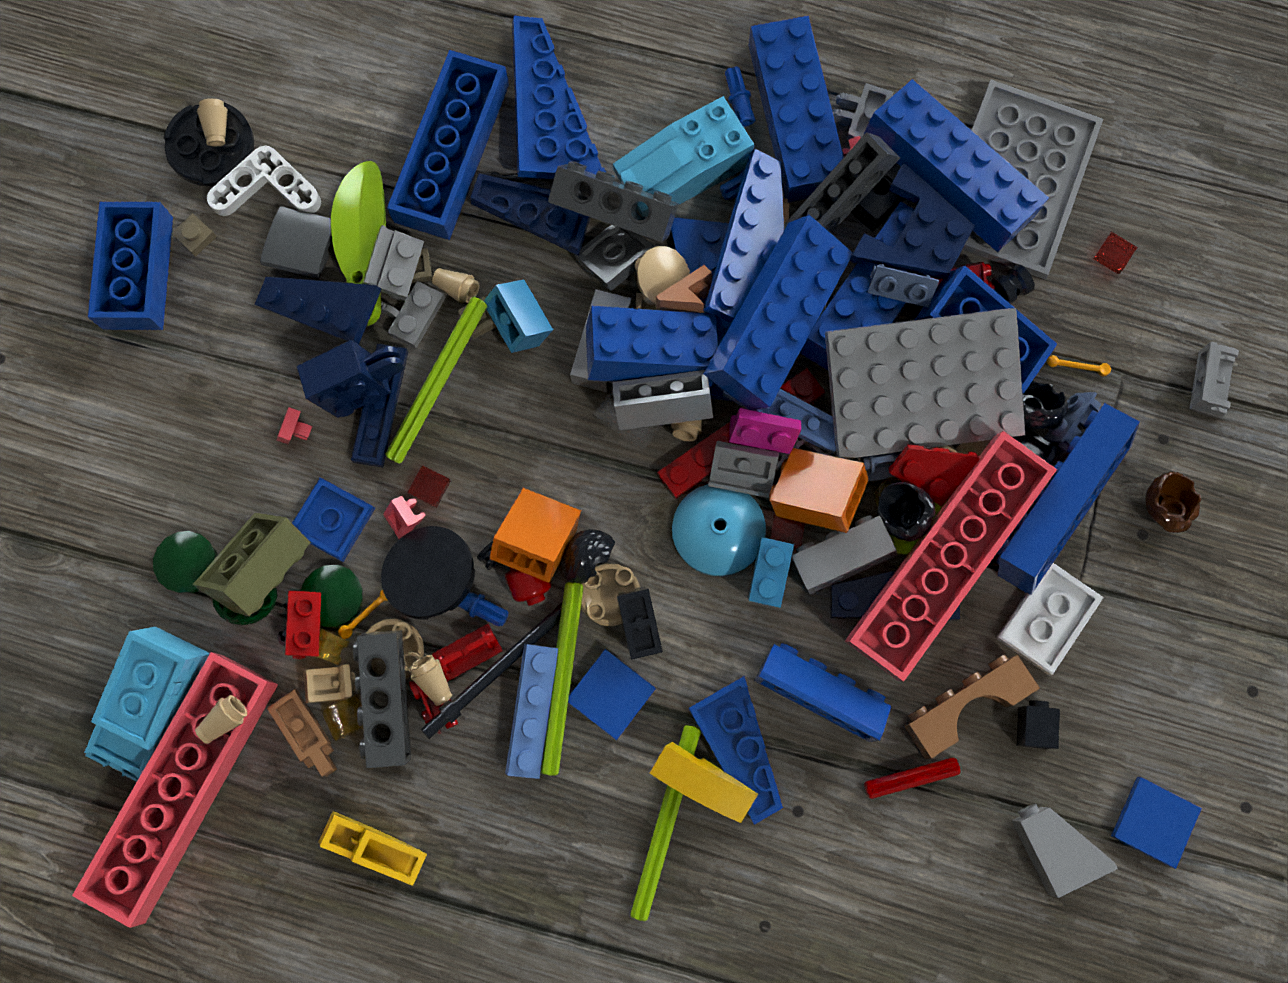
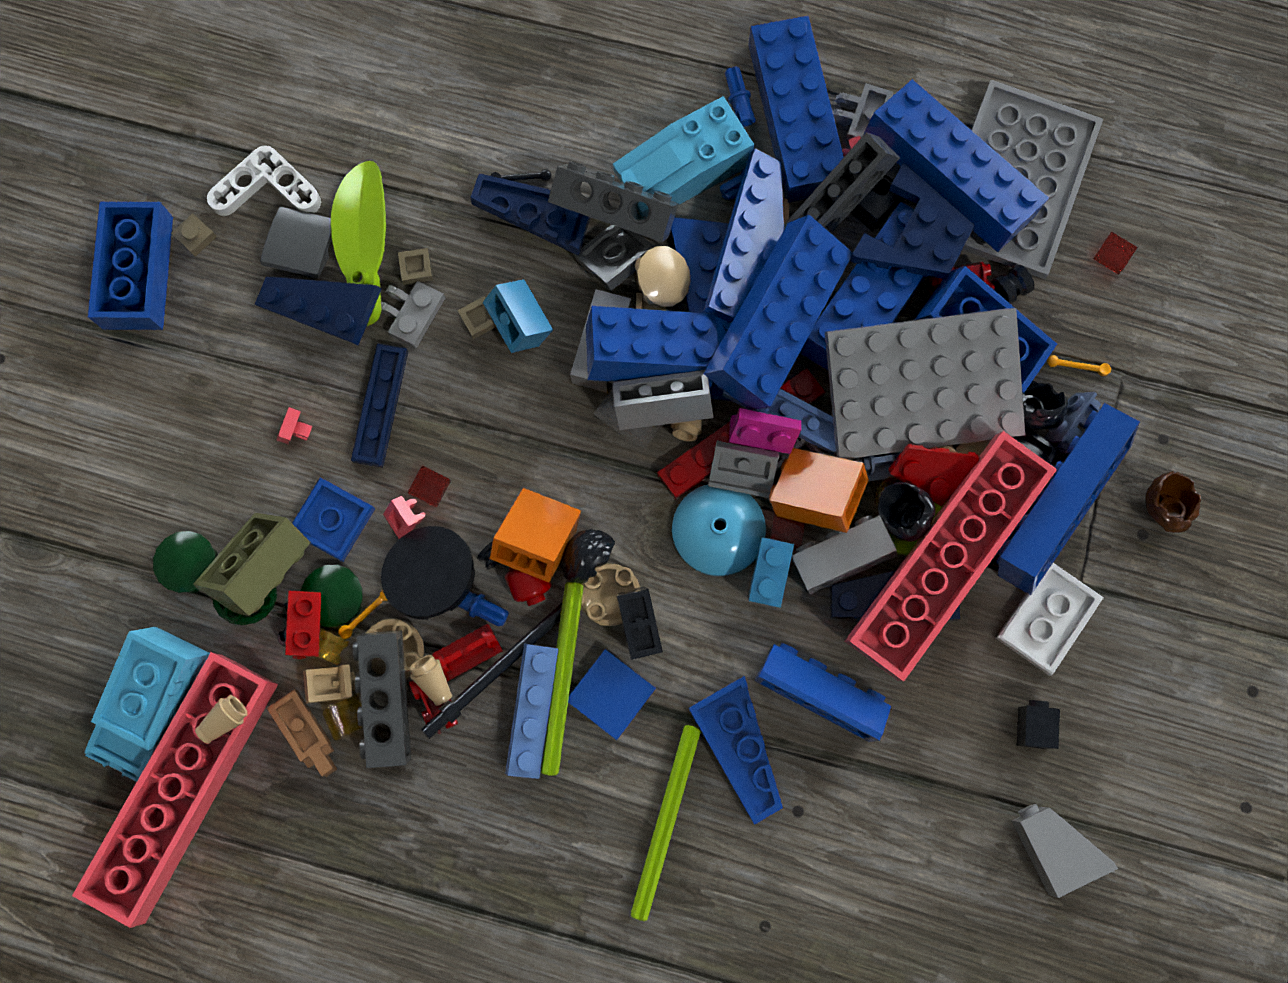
black tile [164,102,254,186] -> none
tan cone [197,99,228,146] -> none
dark blue brick [297,340,404,418] -> none
yellow slope [318,811,427,886] -> none
light grey plate [362,225,424,300] -> none
lime axle [386,297,487,464] -> none
blue brick [387,50,509,240] -> none
tan cone [432,268,479,303] -> none
blue wing [512,16,606,179] -> none
yellow slope [649,742,758,823] -> none
nougat slope [656,265,712,313] -> none
red axle [864,758,961,799] -> none
sand blue hinge [868,264,939,308] -> none
medium nougat arch [903,654,1040,759] -> none
blue tile [1111,777,1202,869] -> none
light grey hinge [1190,342,1239,416] -> none

